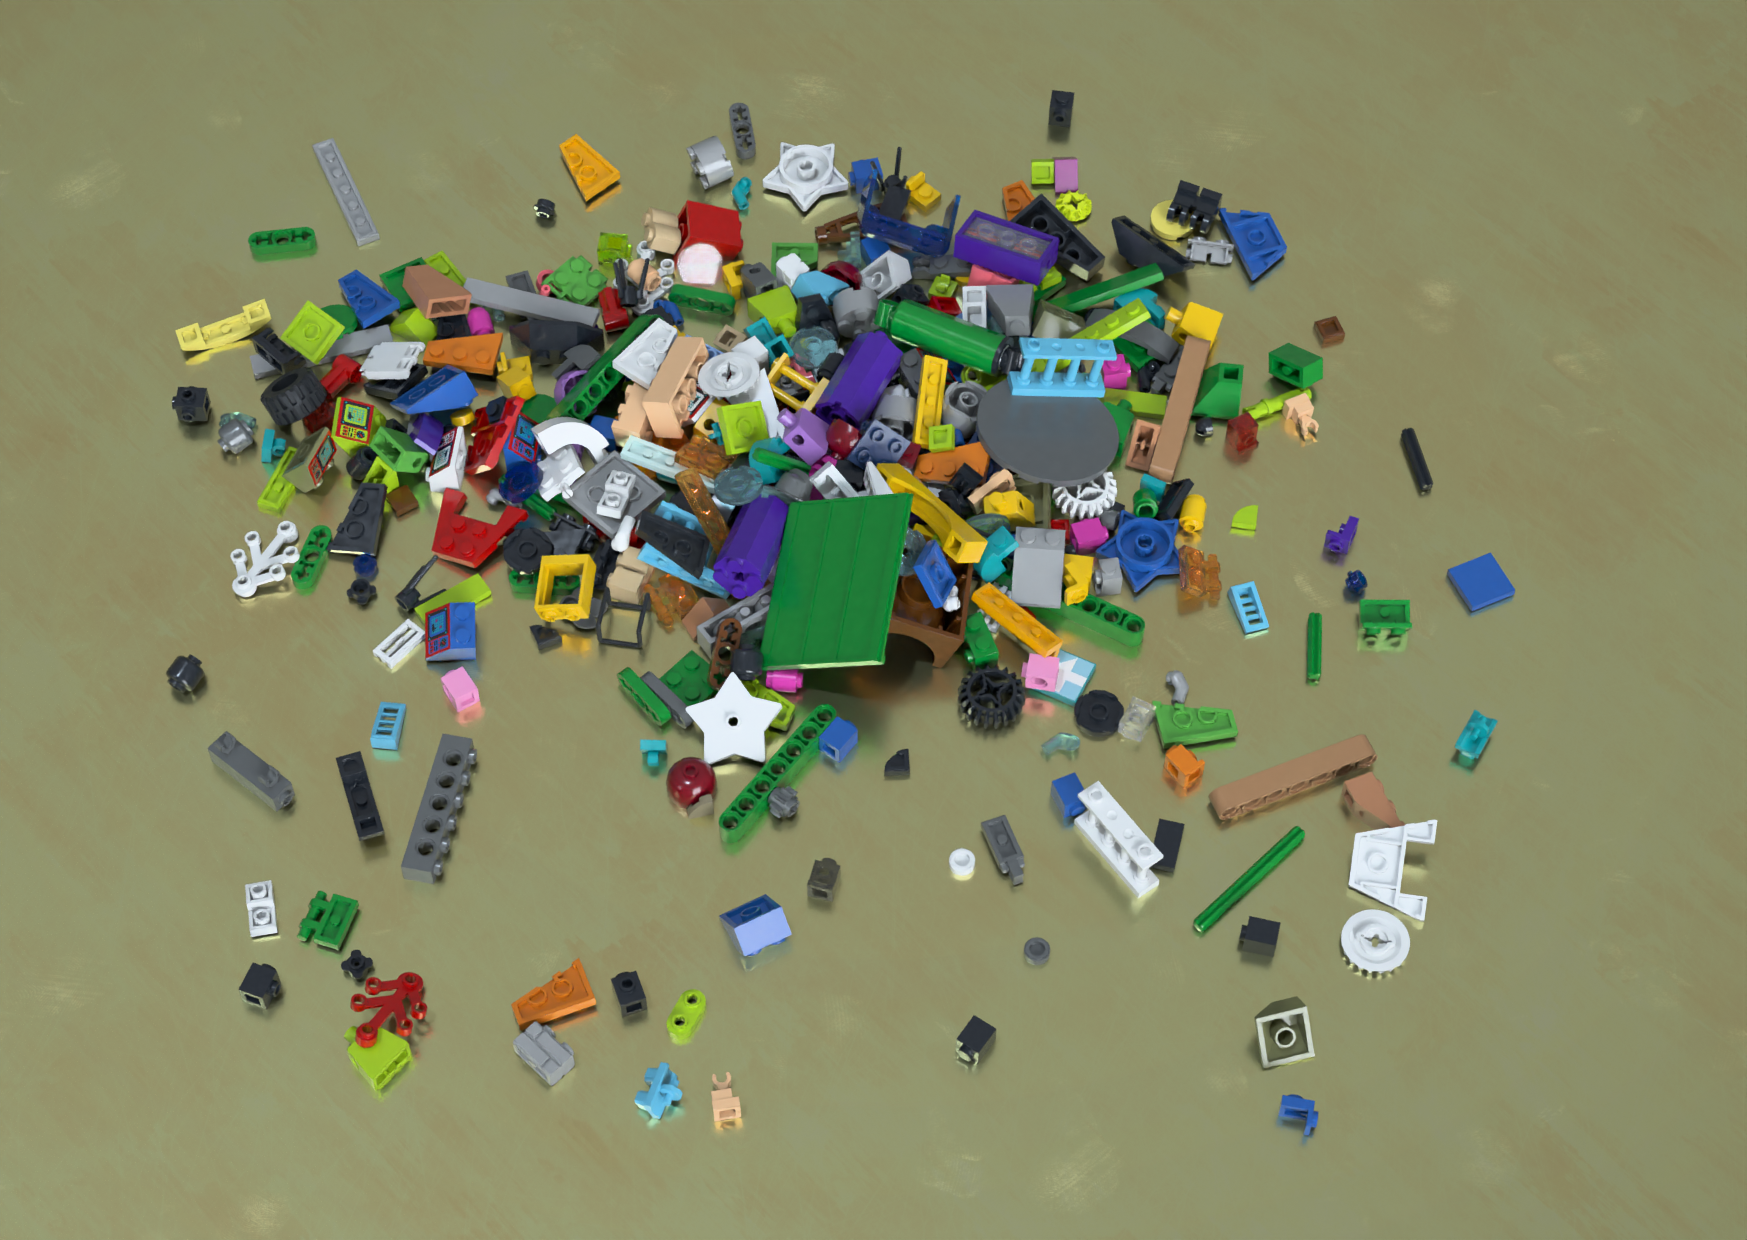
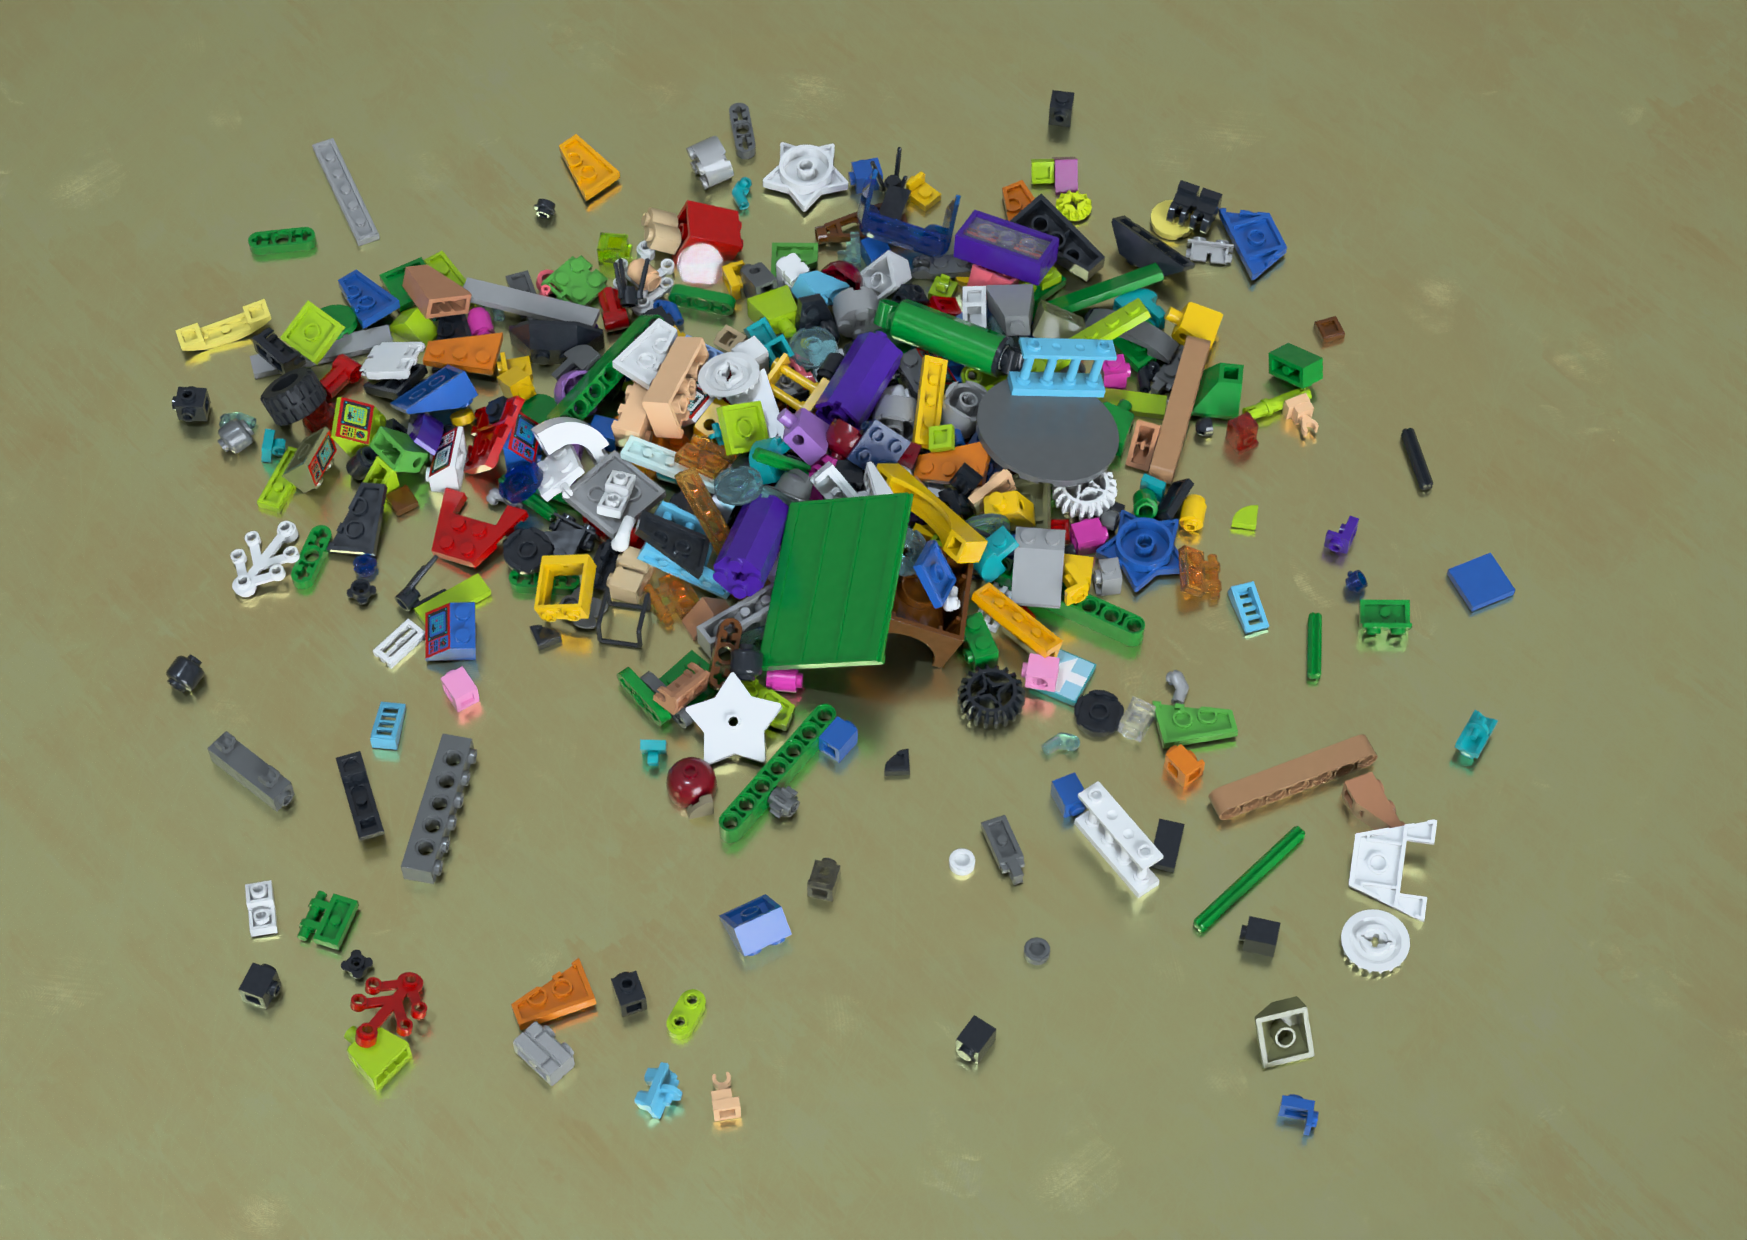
none -> nougat hinge [653,662,710,715]

